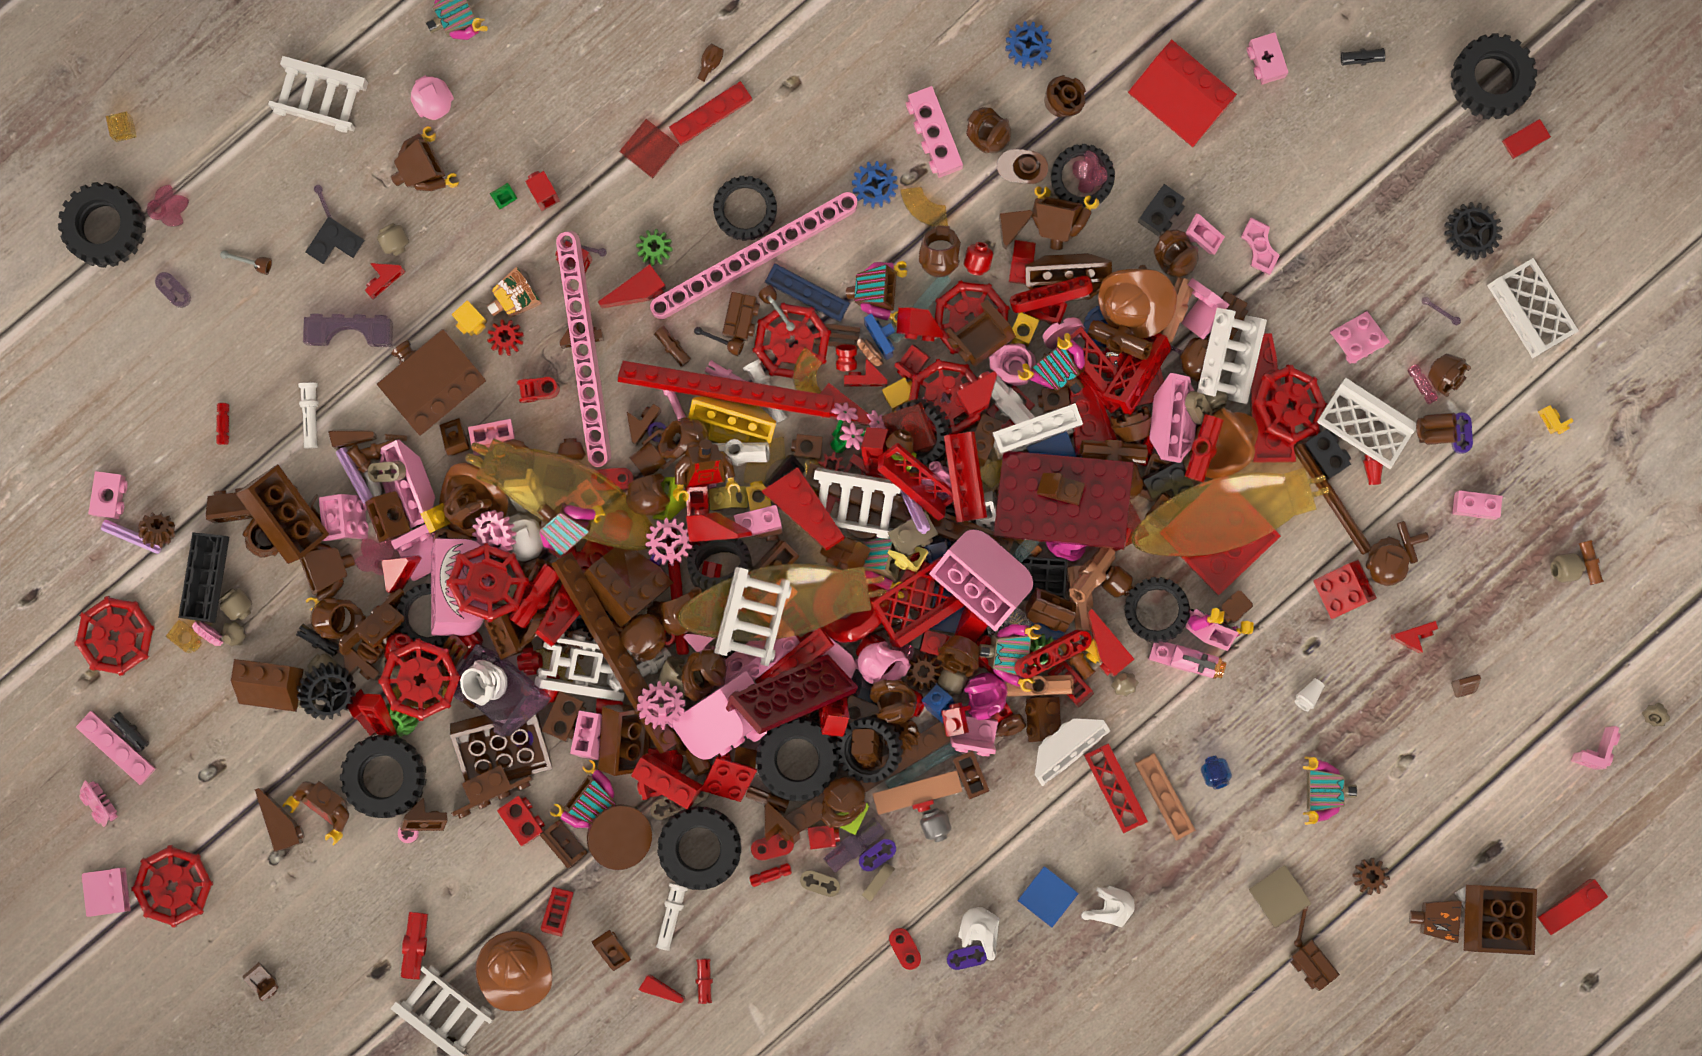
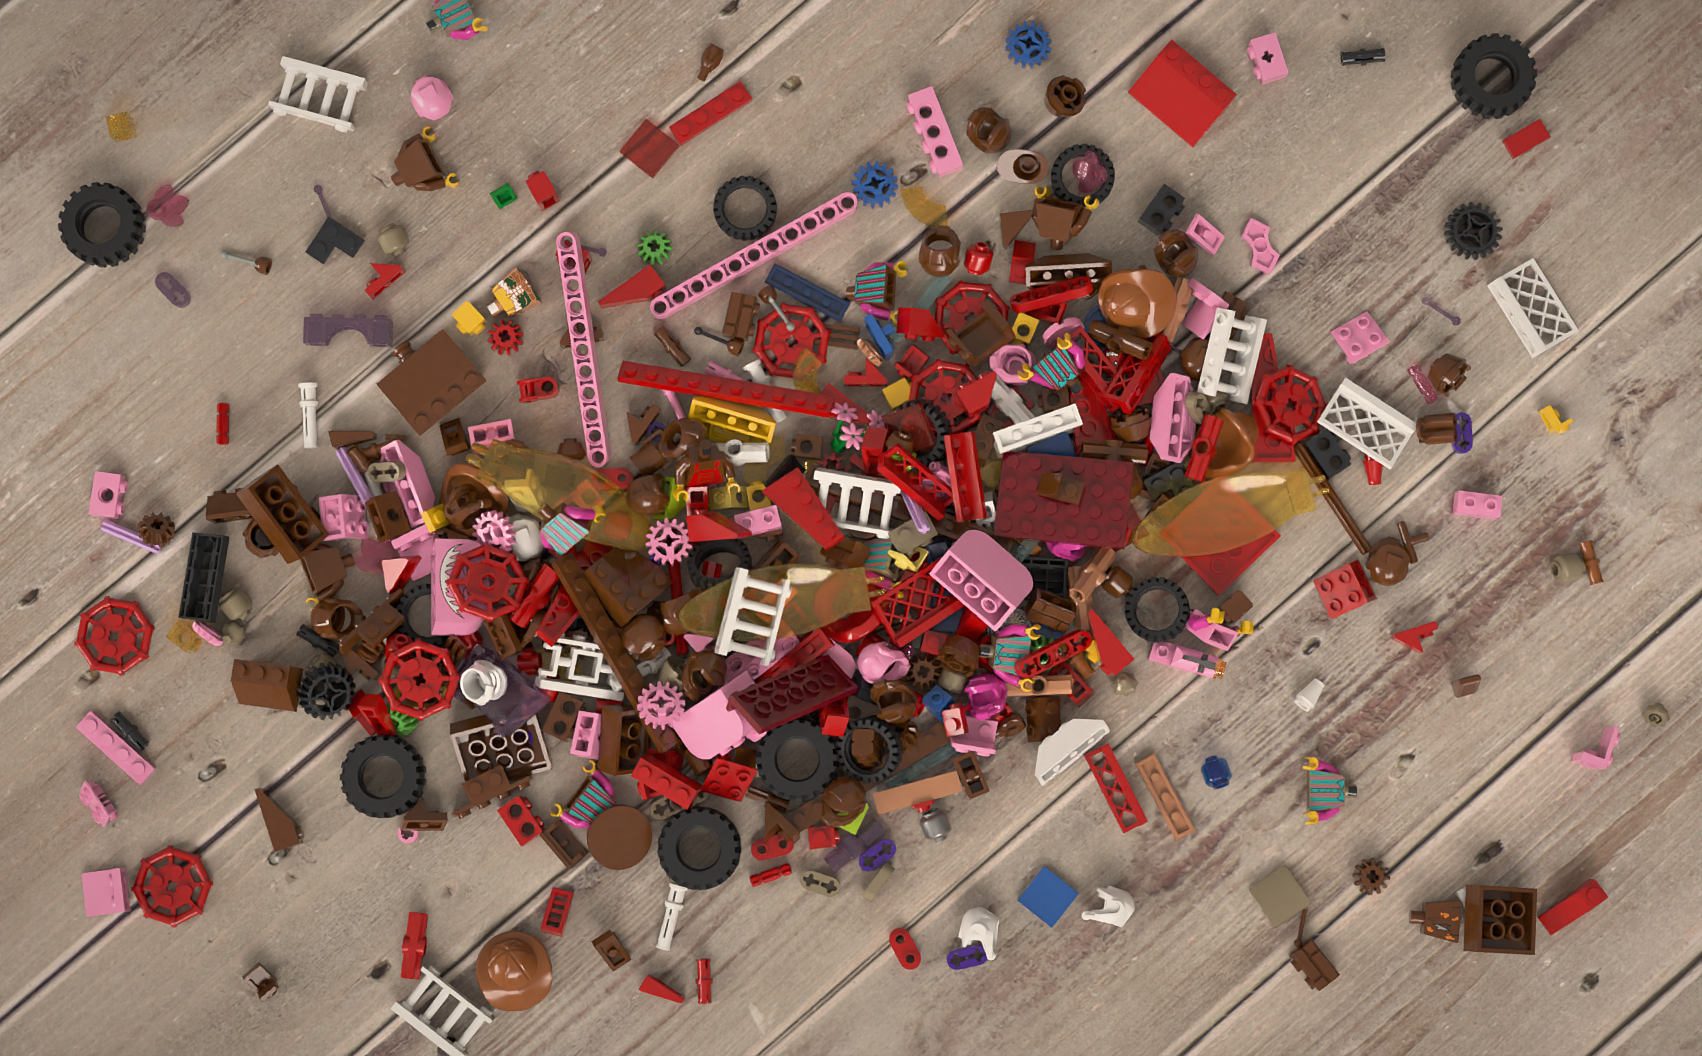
reddish brown torso [282,781,349,845] -> none
red wheel [836,344,857,371] -> none

